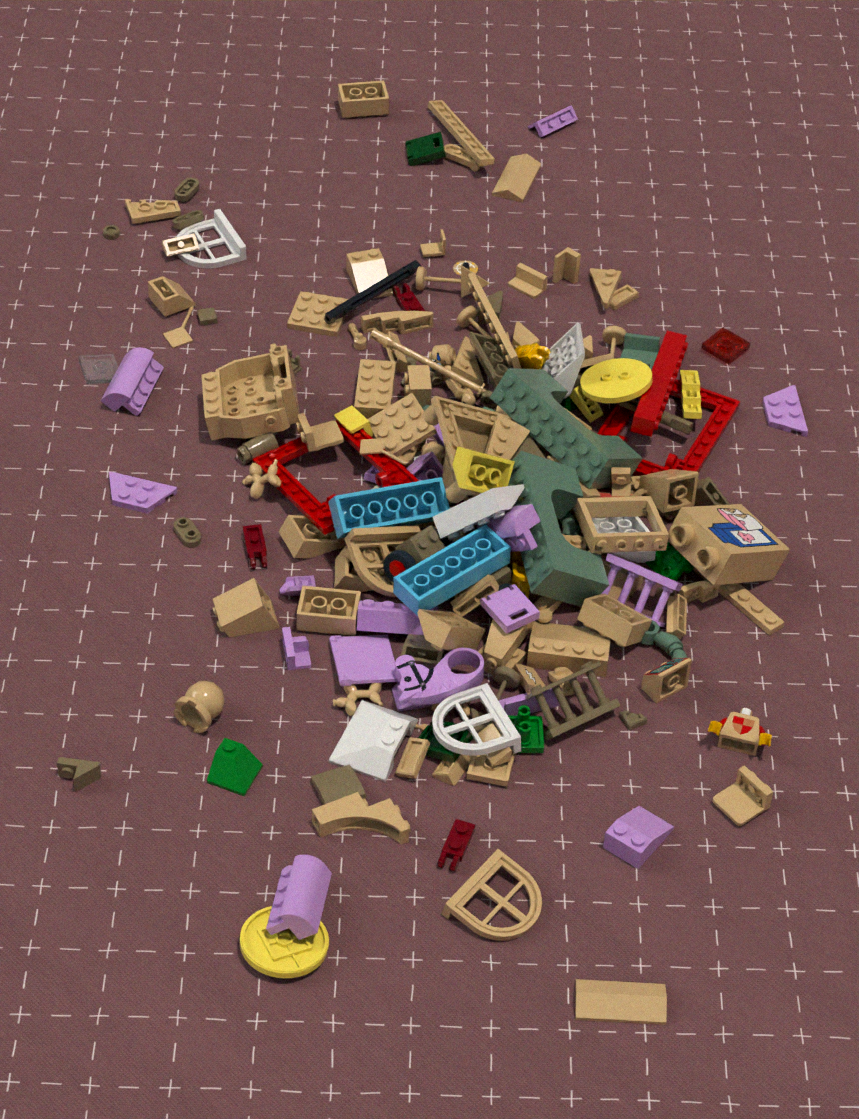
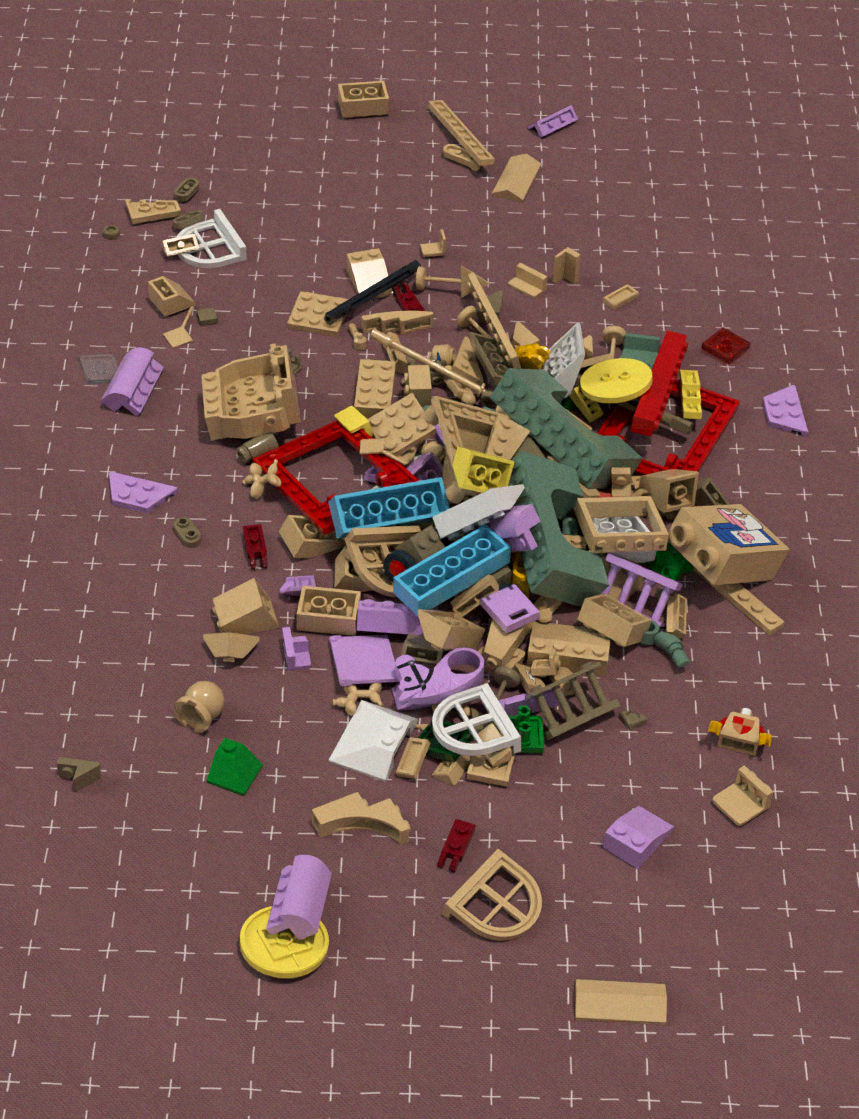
tan bracket [296,413,344,452] -> none
dark tan slope [311,764,366,805] -> none
dark green container [405,132,446,166] -> none
piece [453,260,478,276] -> none
tan wing [590,268,622,309] -> none
tan slope [641,658,692,703] -> none
tan slope [679,580,720,603] -> none
none -> tan slope [203,632,260,662]
none -> tan bracket [531,649,561,677]

